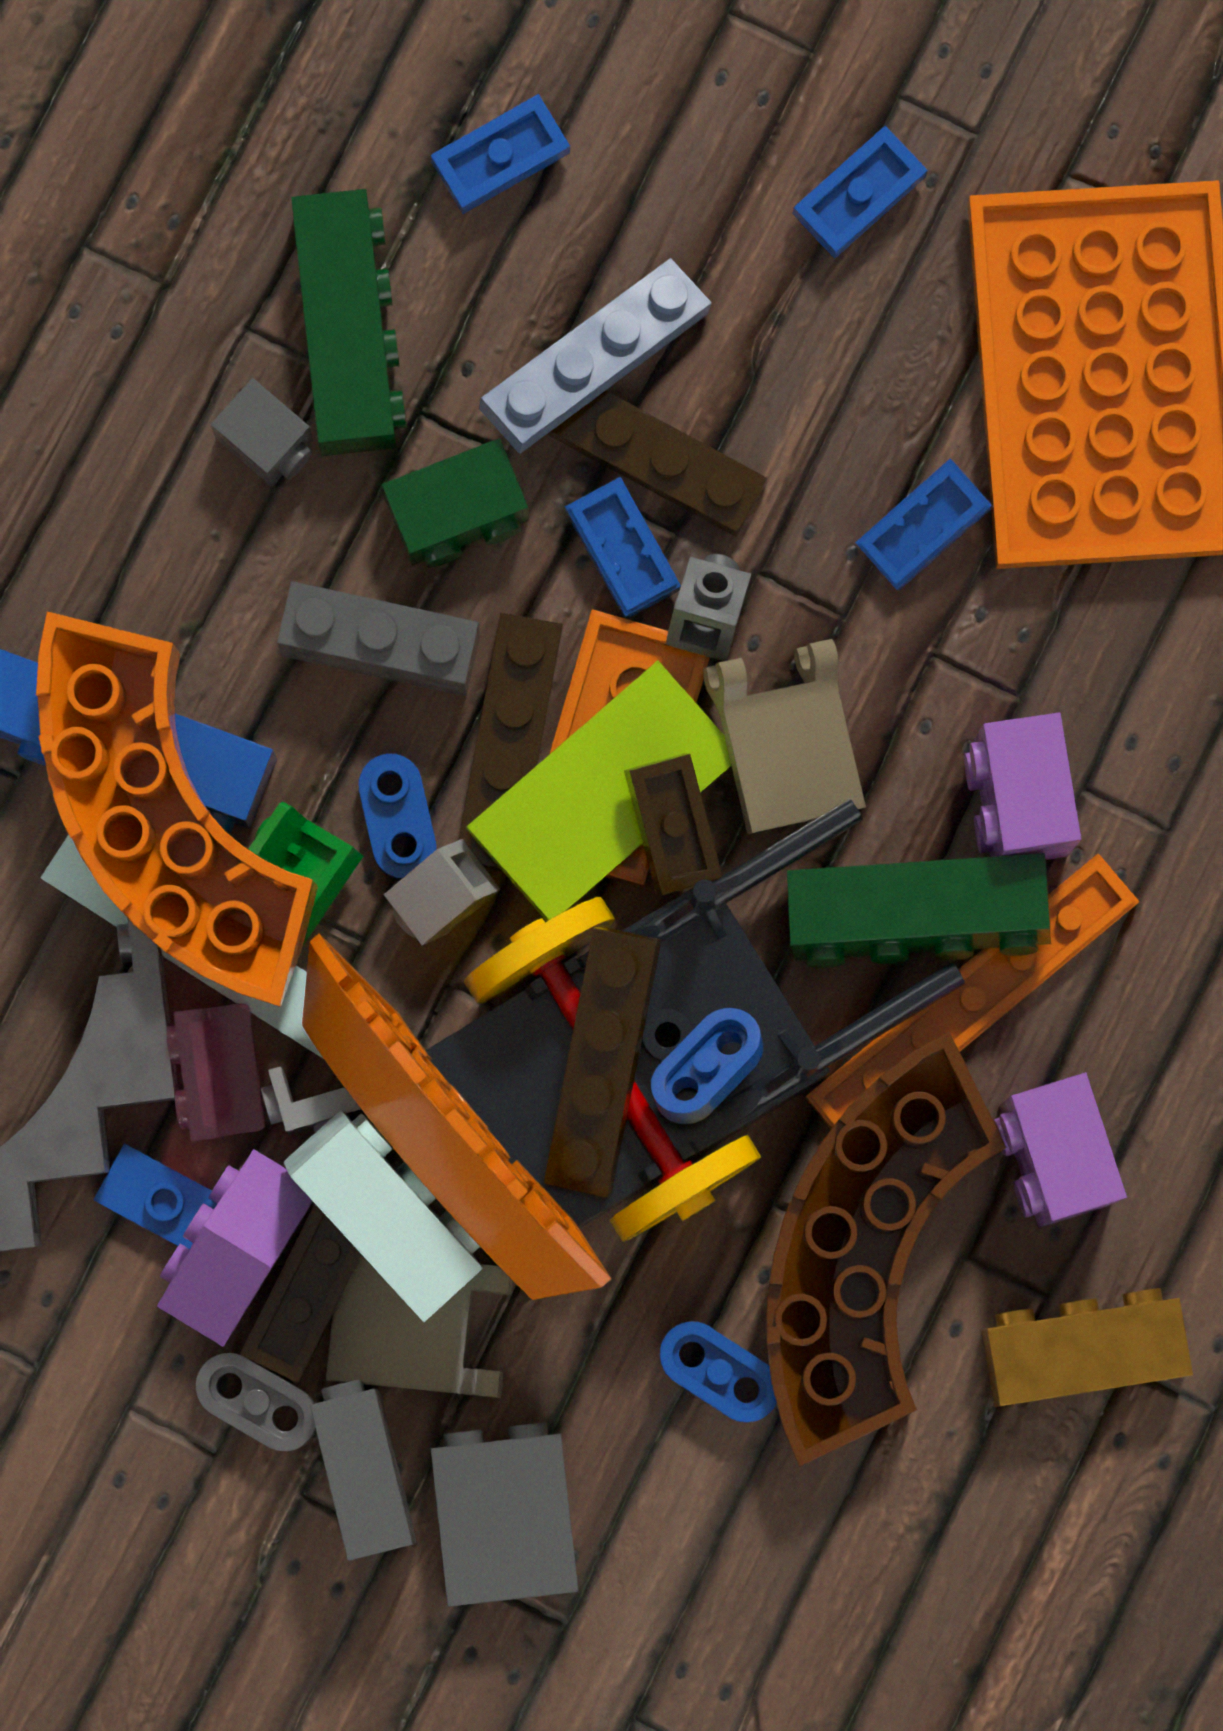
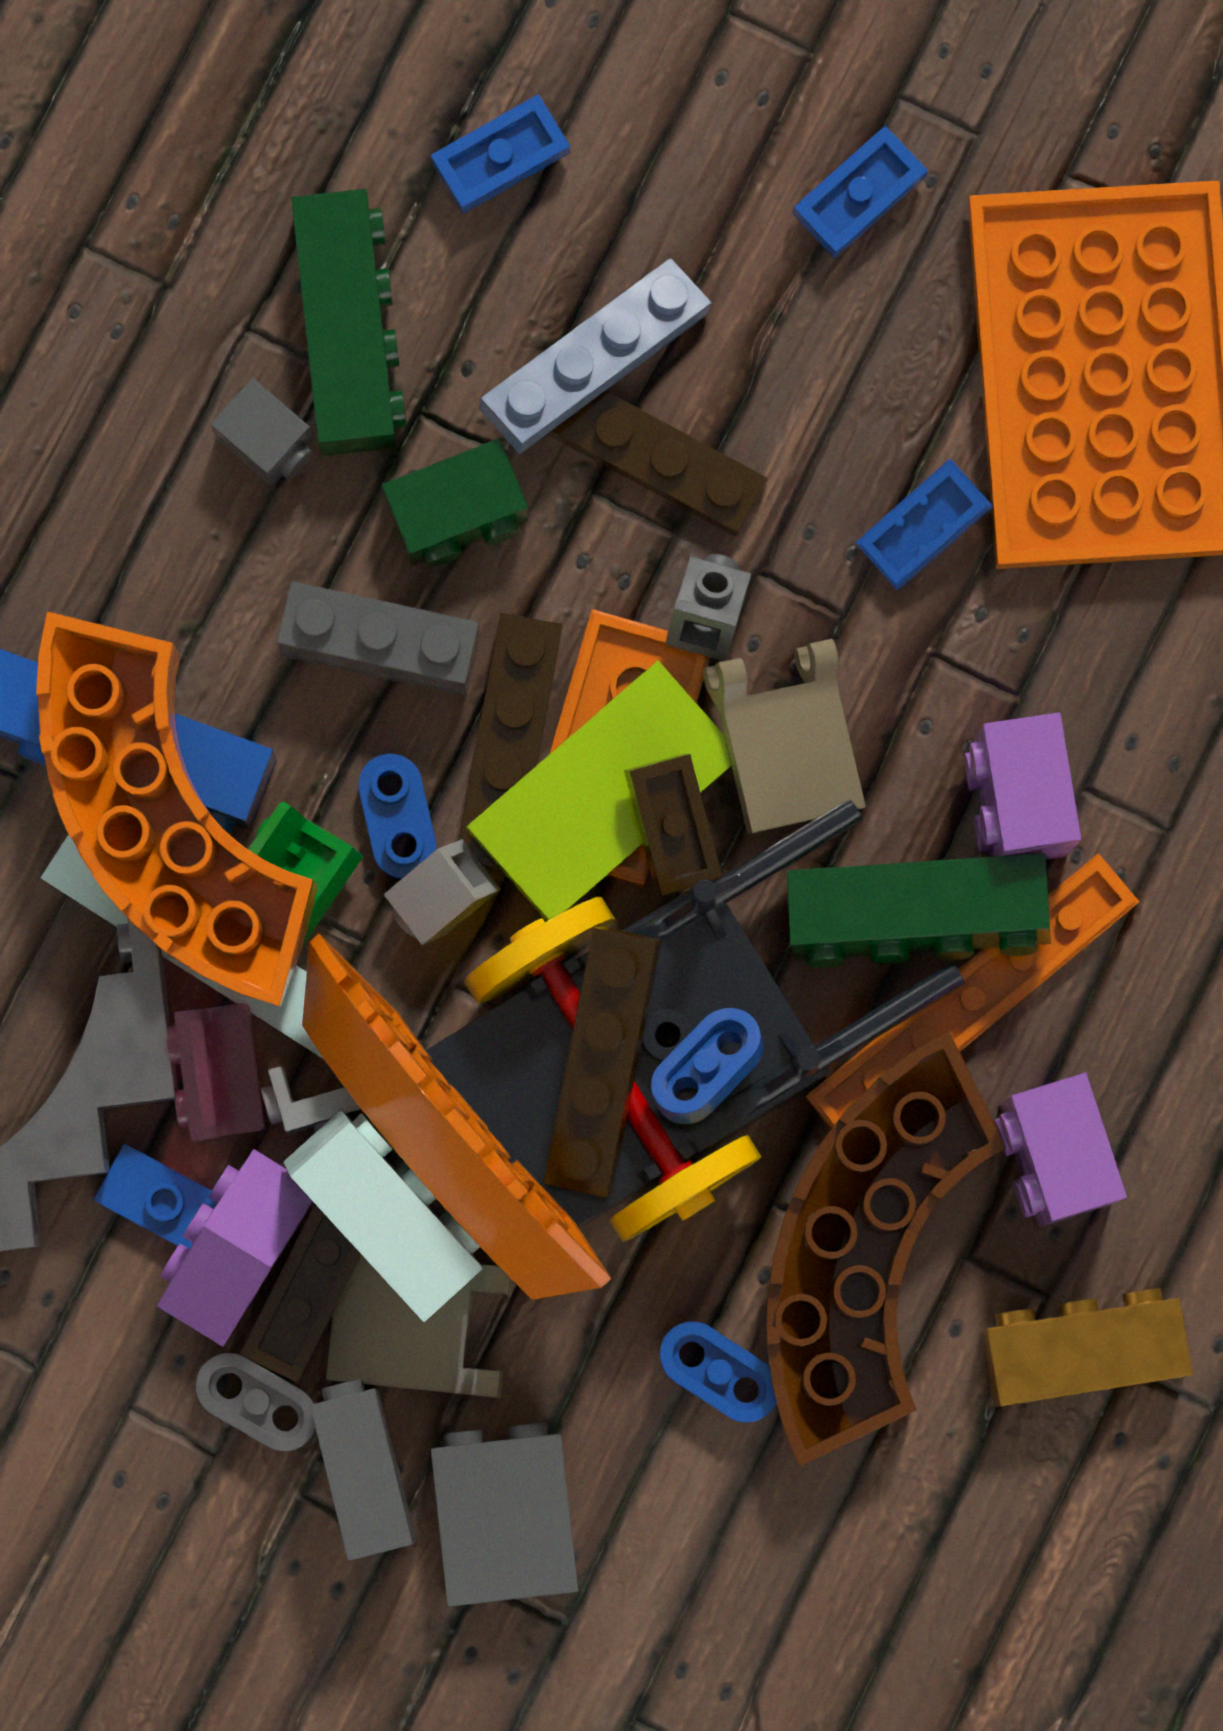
blue plate [565,477,681,619] -> none

